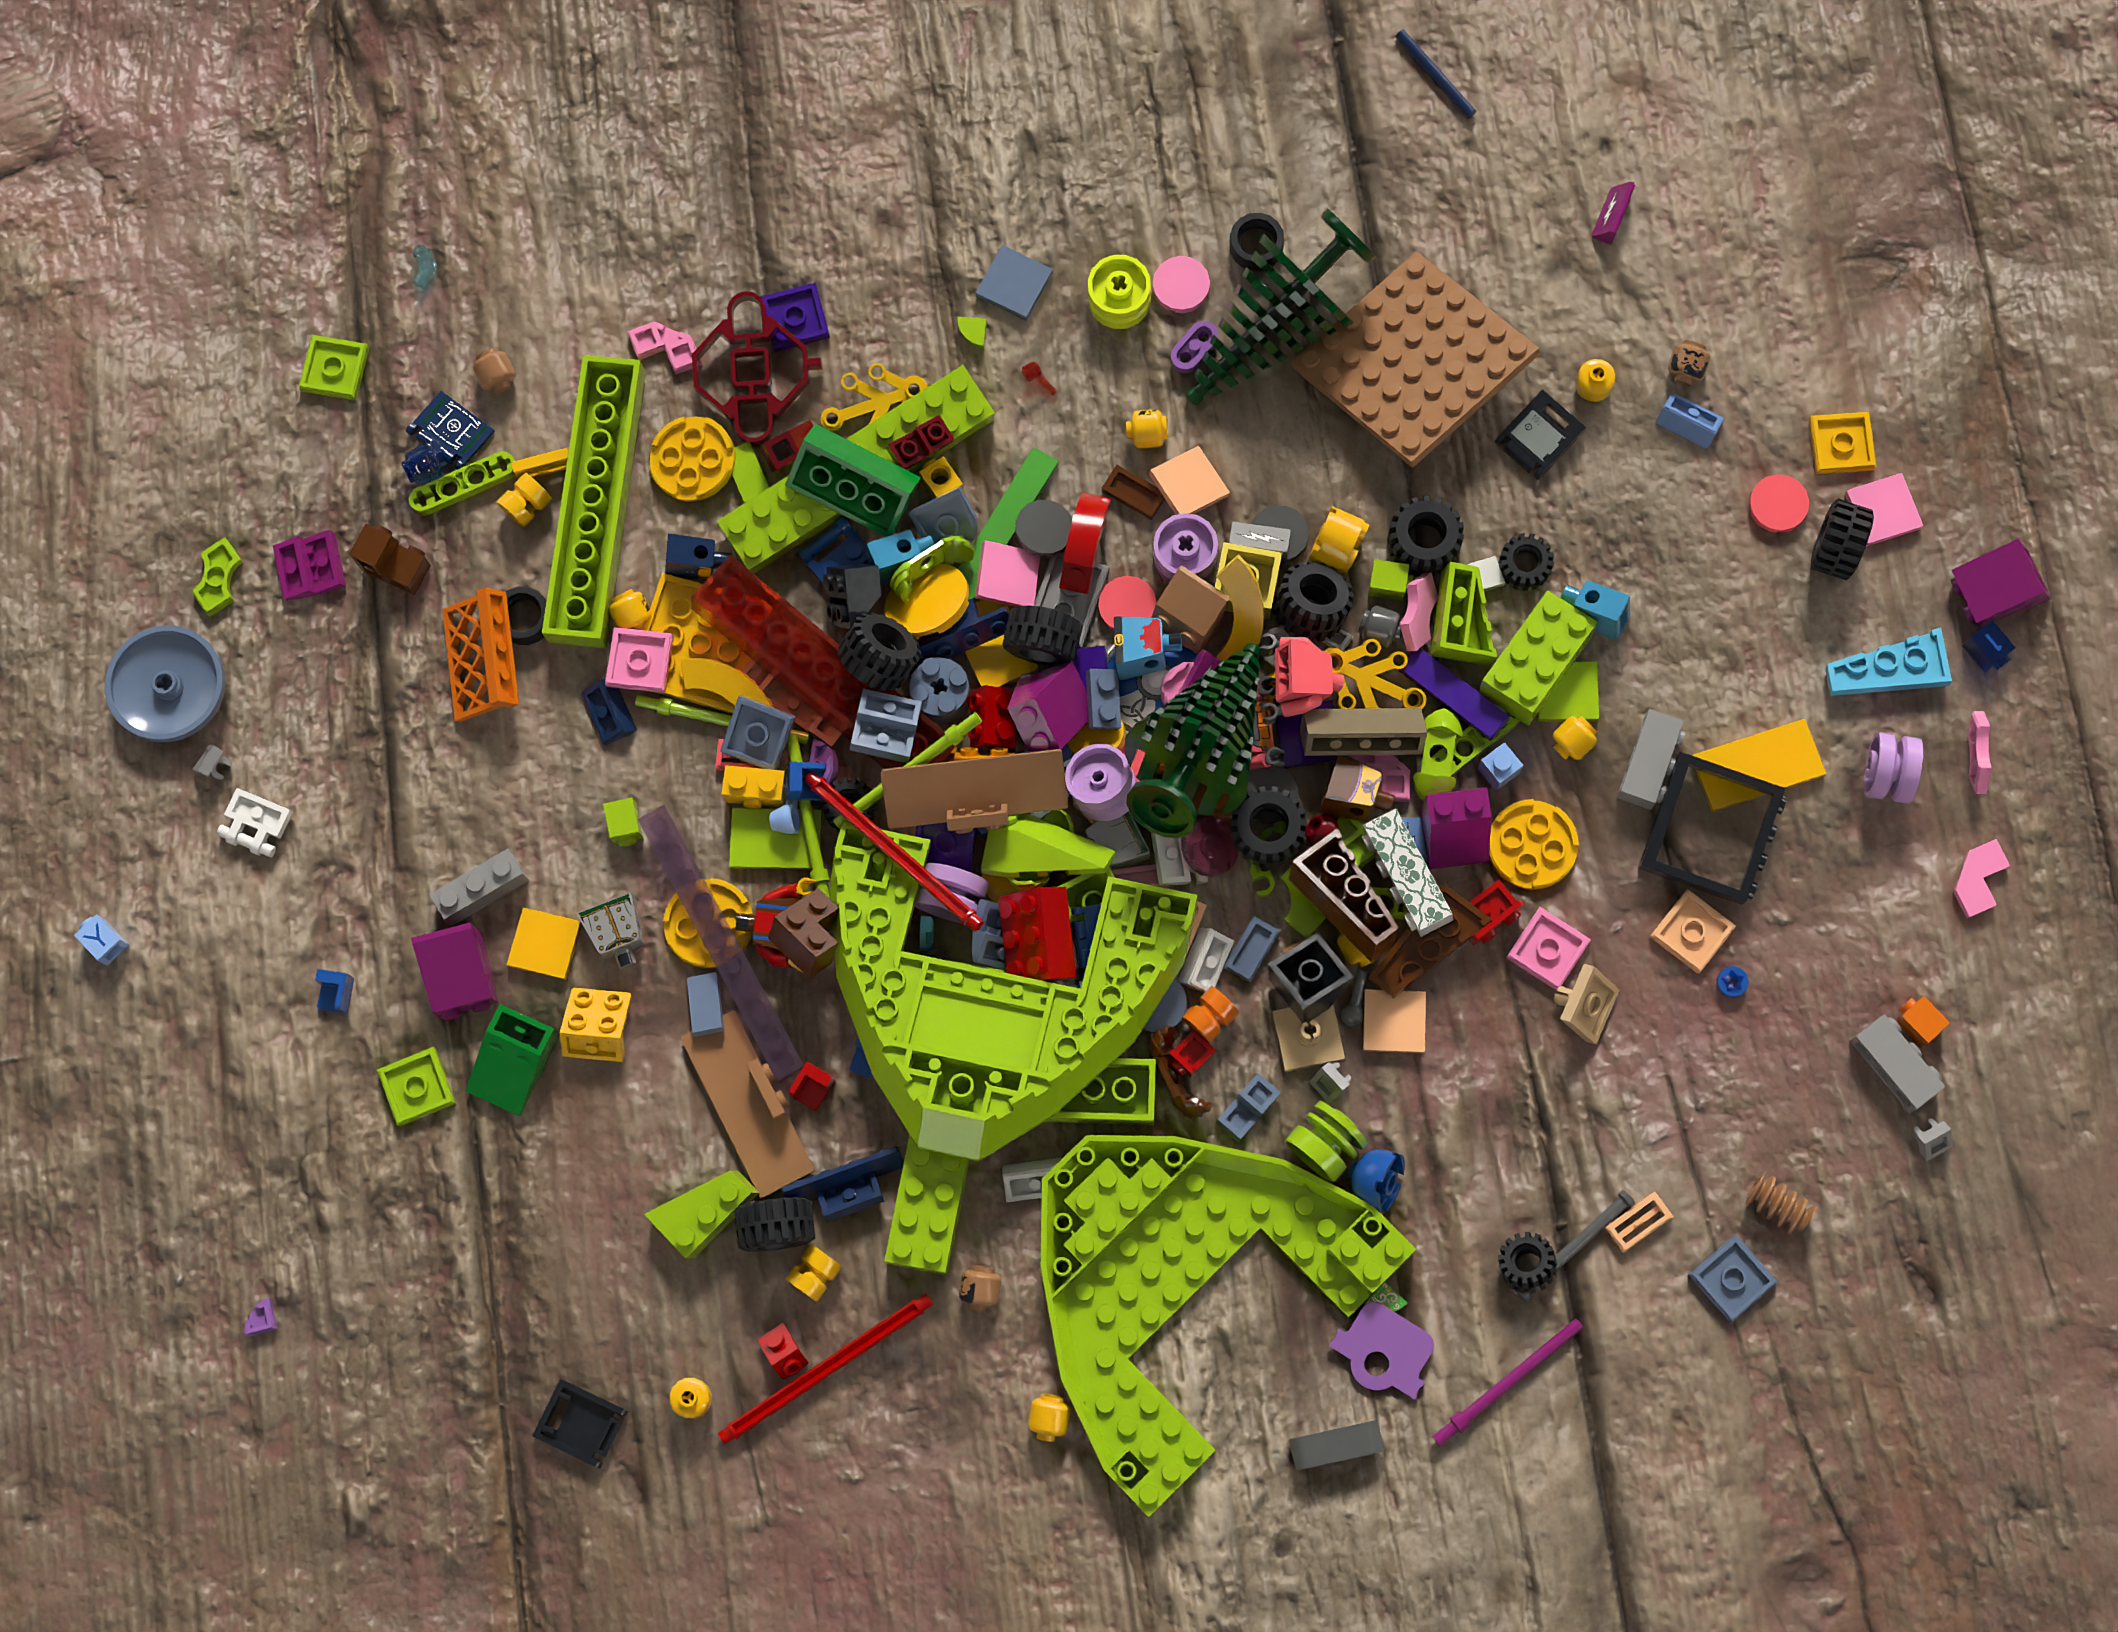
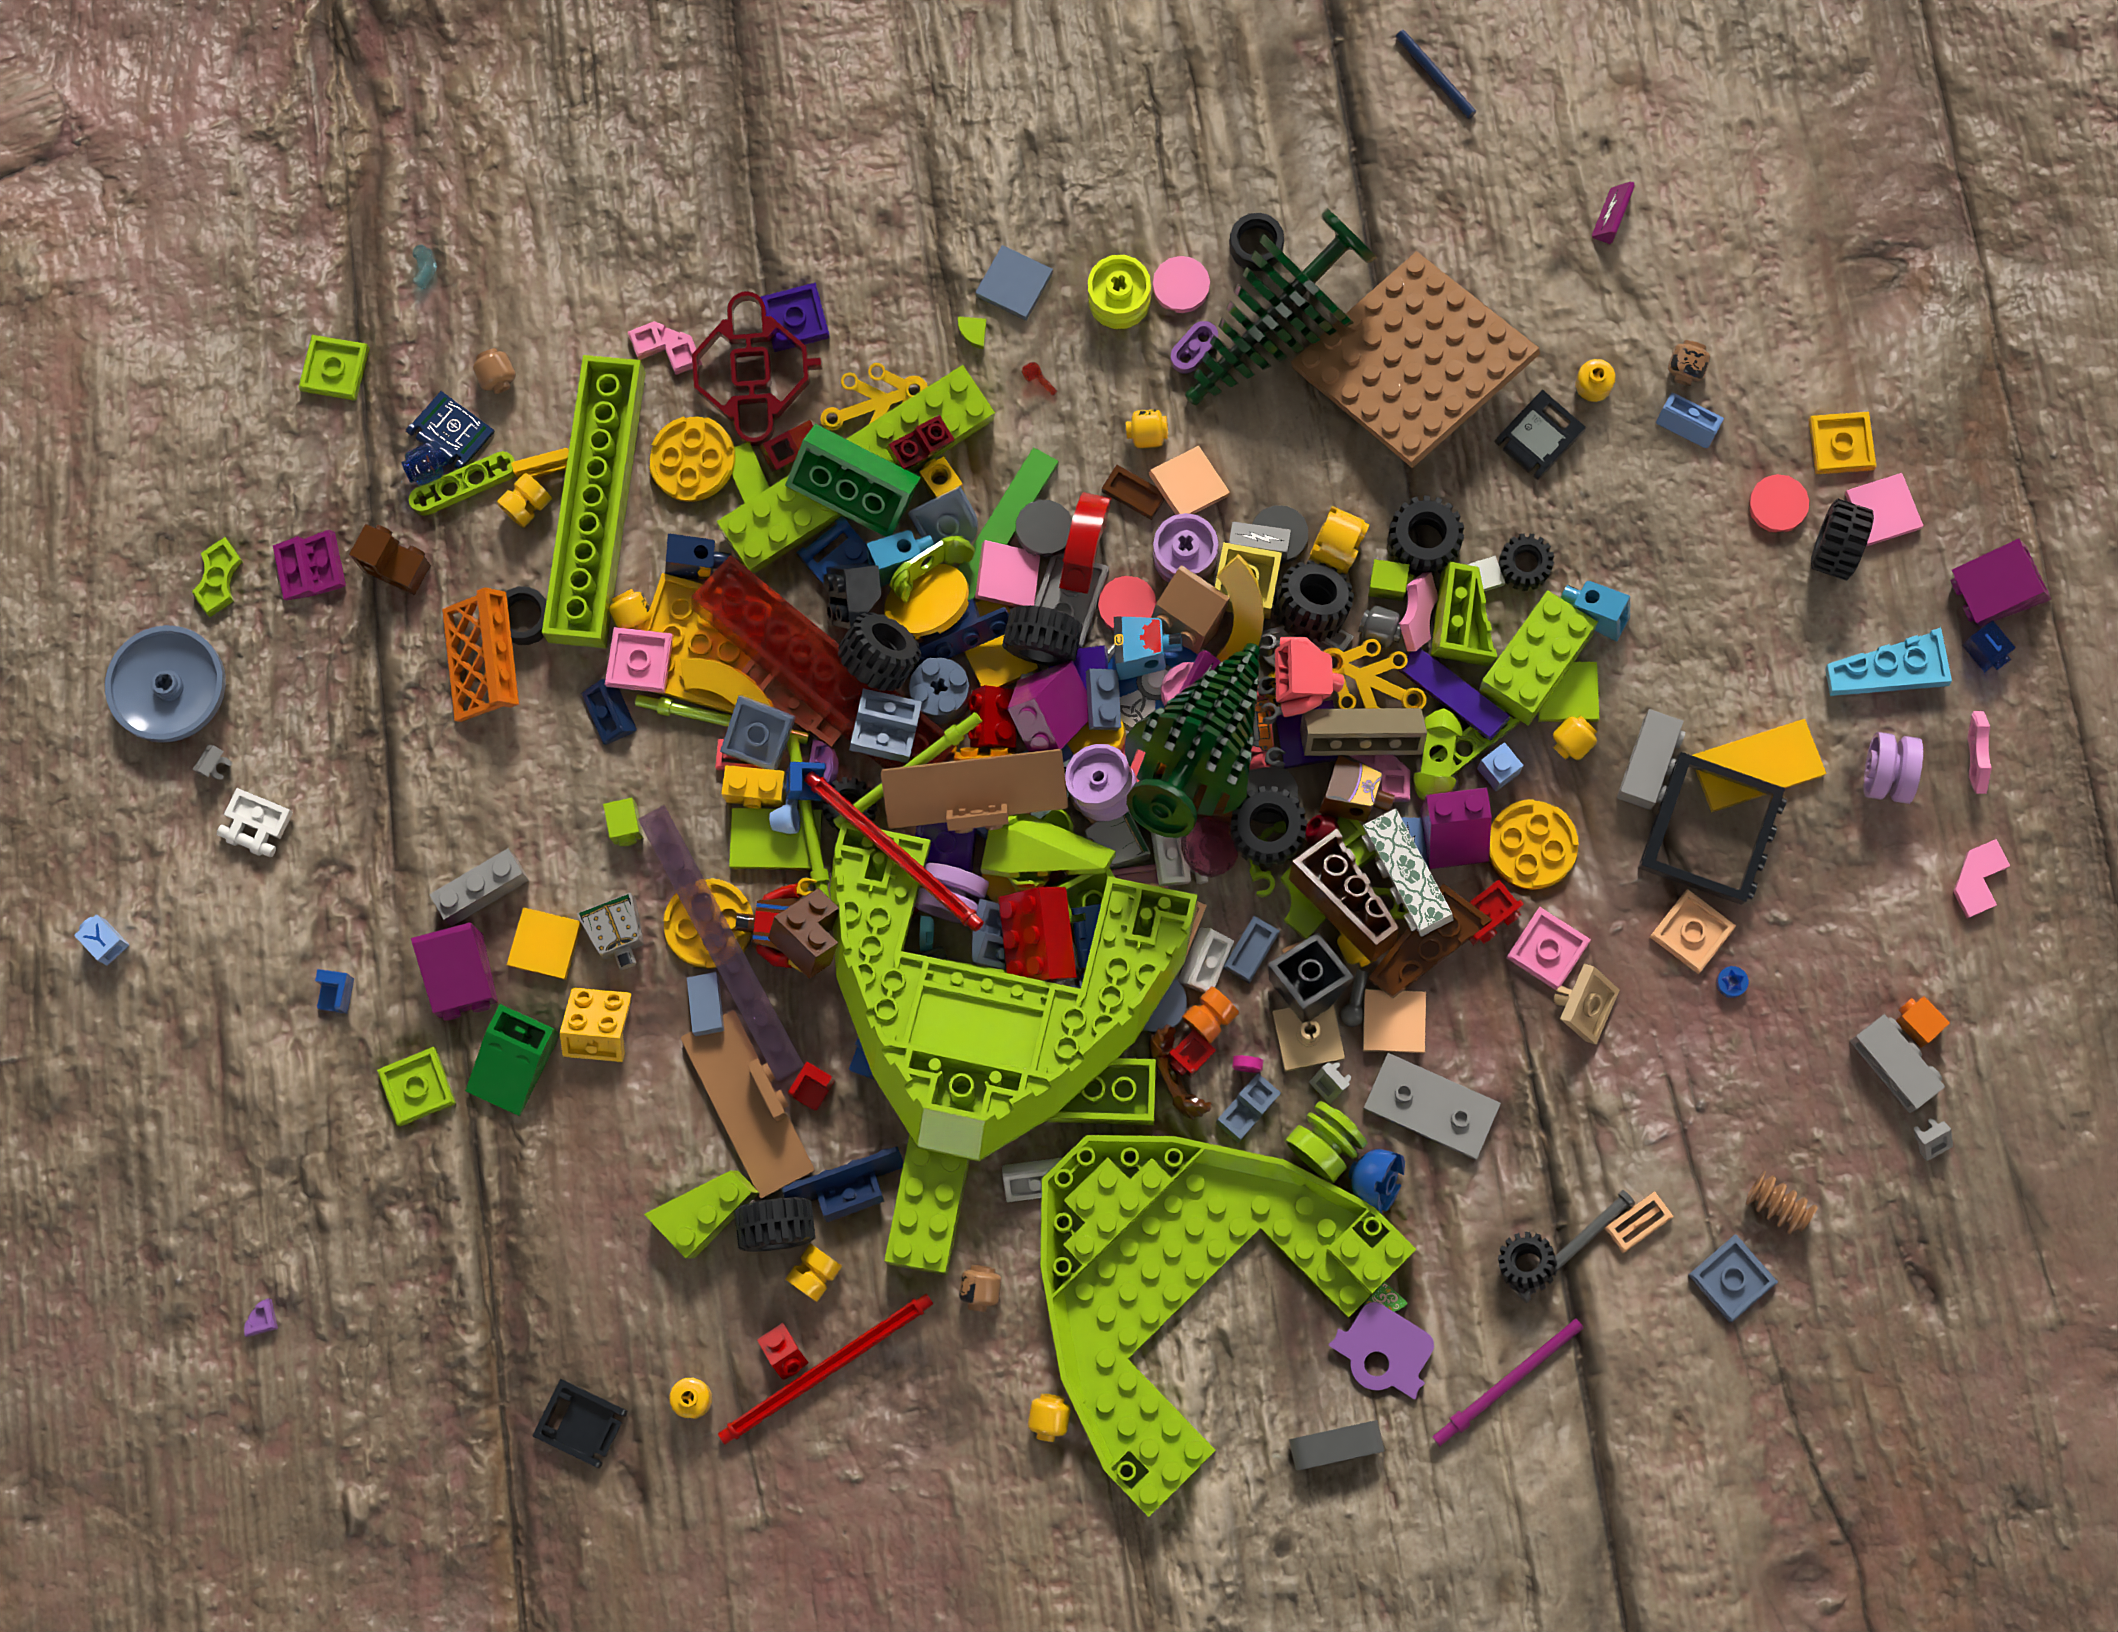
none -> dark pink tile [1232,1055,1264,1073]
none -> light grey plate [1363,1053,1501,1160]

